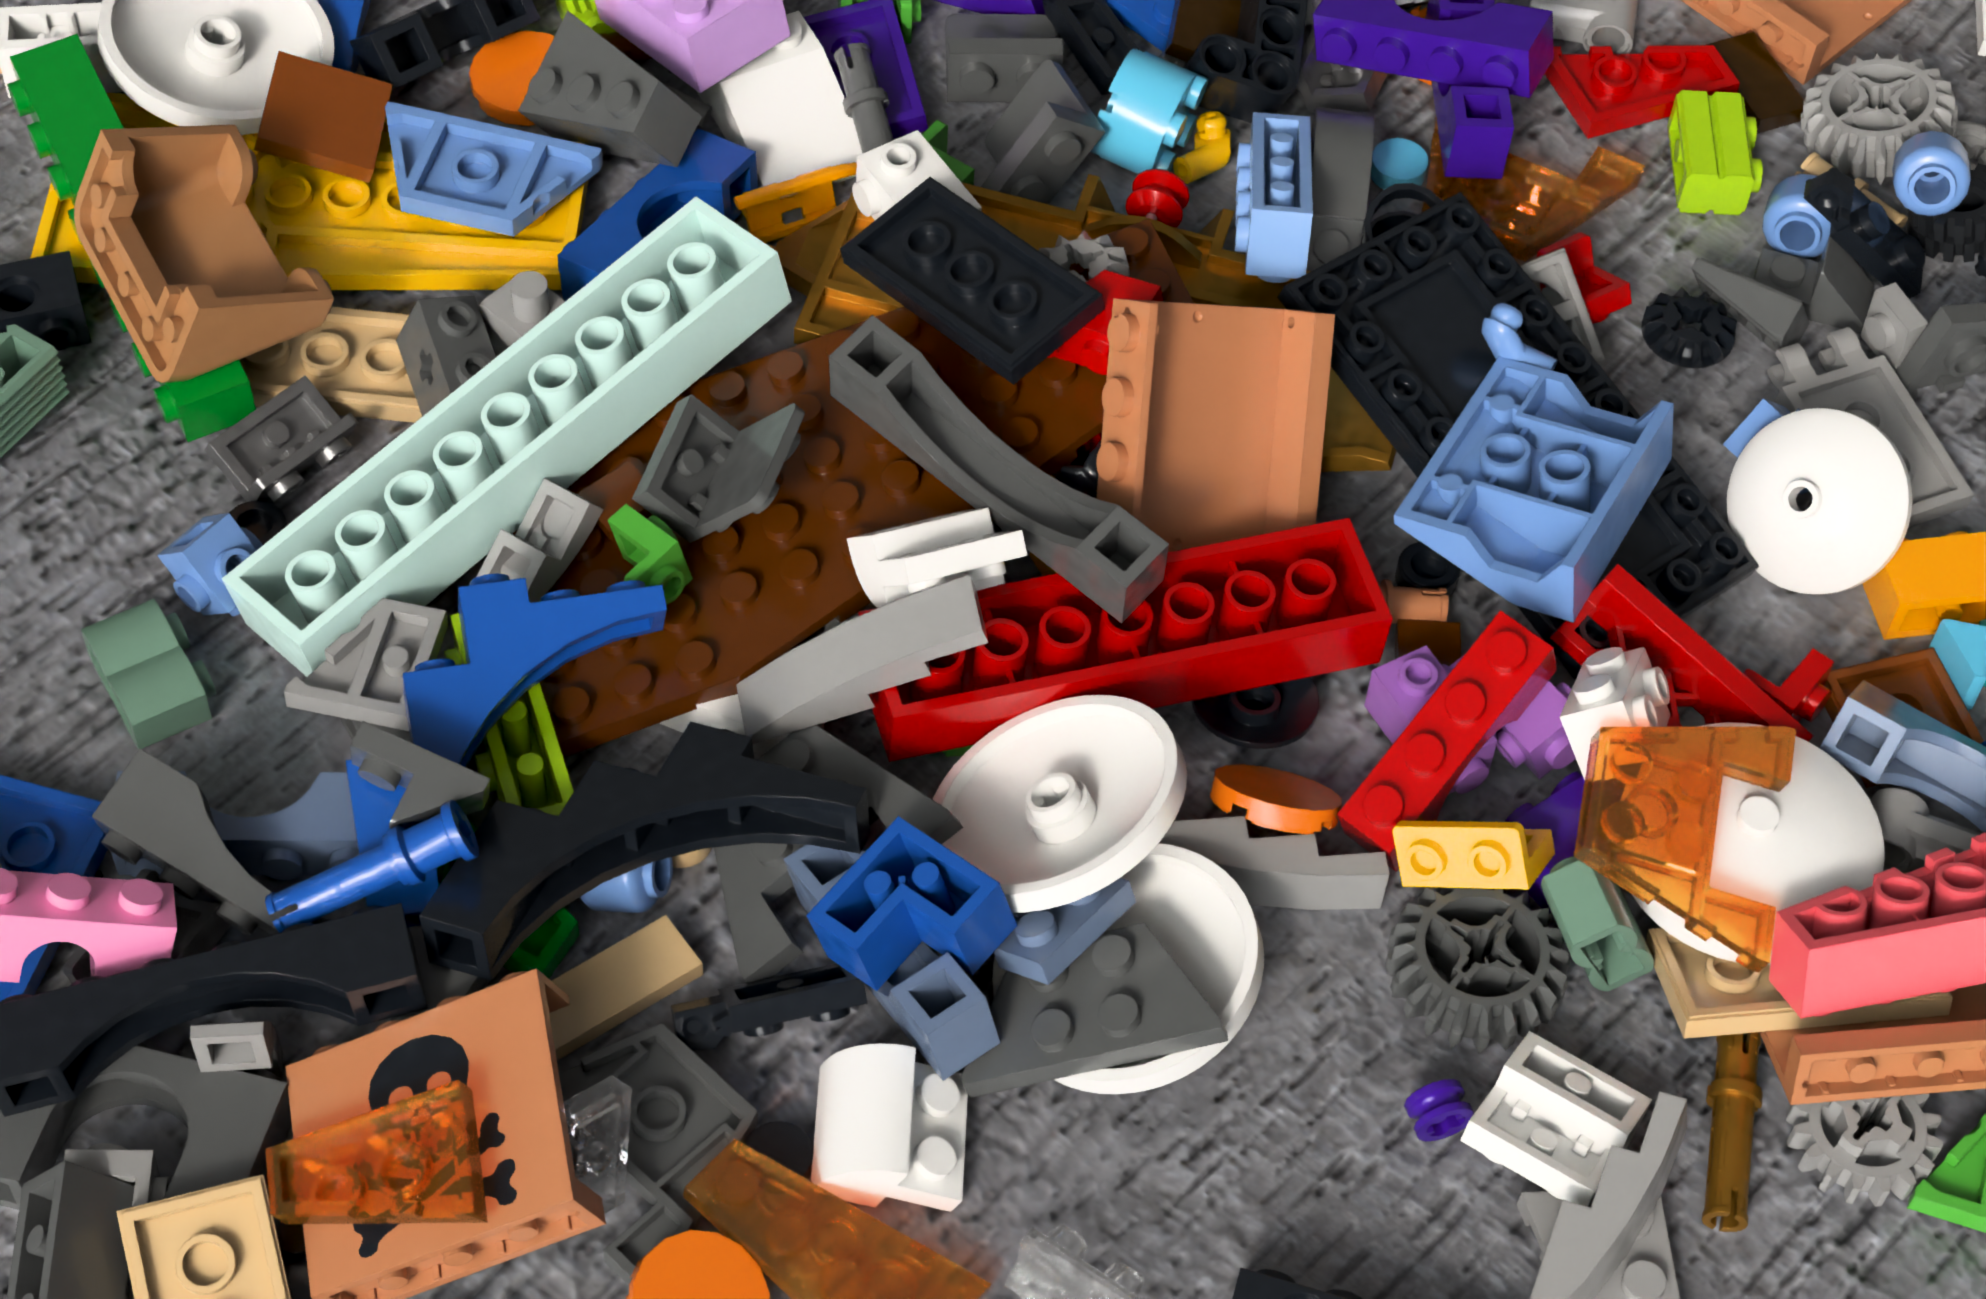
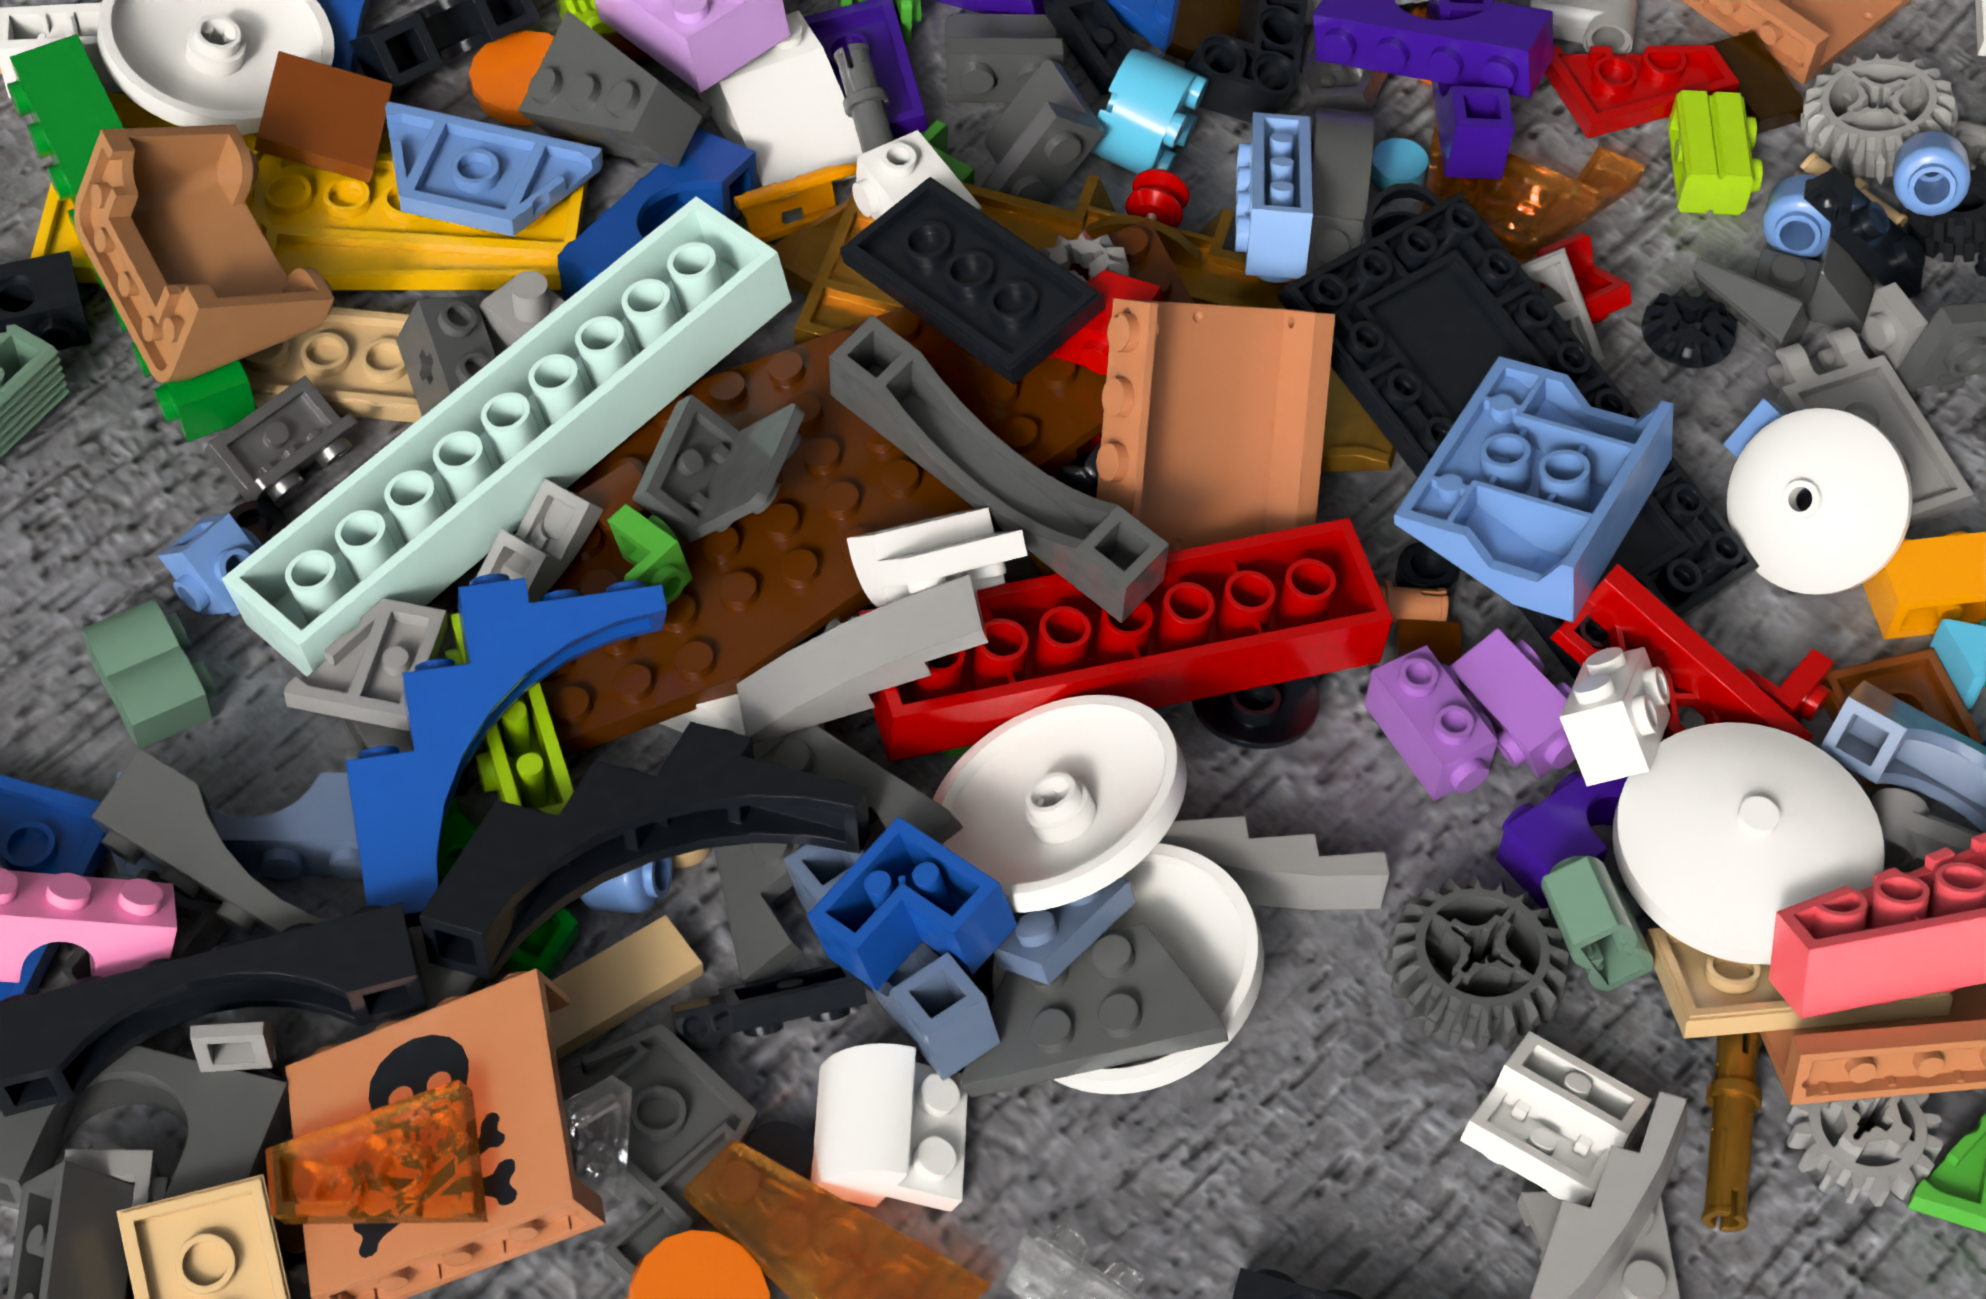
blue pin [265,800,479,933] -> none
dark grey slope [350,721,490,829] -> none
yellow arm [1173,111,1231,184] -> none
orange tile [1210,764,1342,834] -> none
red arch [1337,610,1557,872] -> none
yellow bracket [1392,820,1555,890] -> none
dark purple bush [1404,1079,1474,1142] -> none
medium blue arm [1481,303,1558,371] -> none
clear orange wing [1574,726,1796,972] -> none

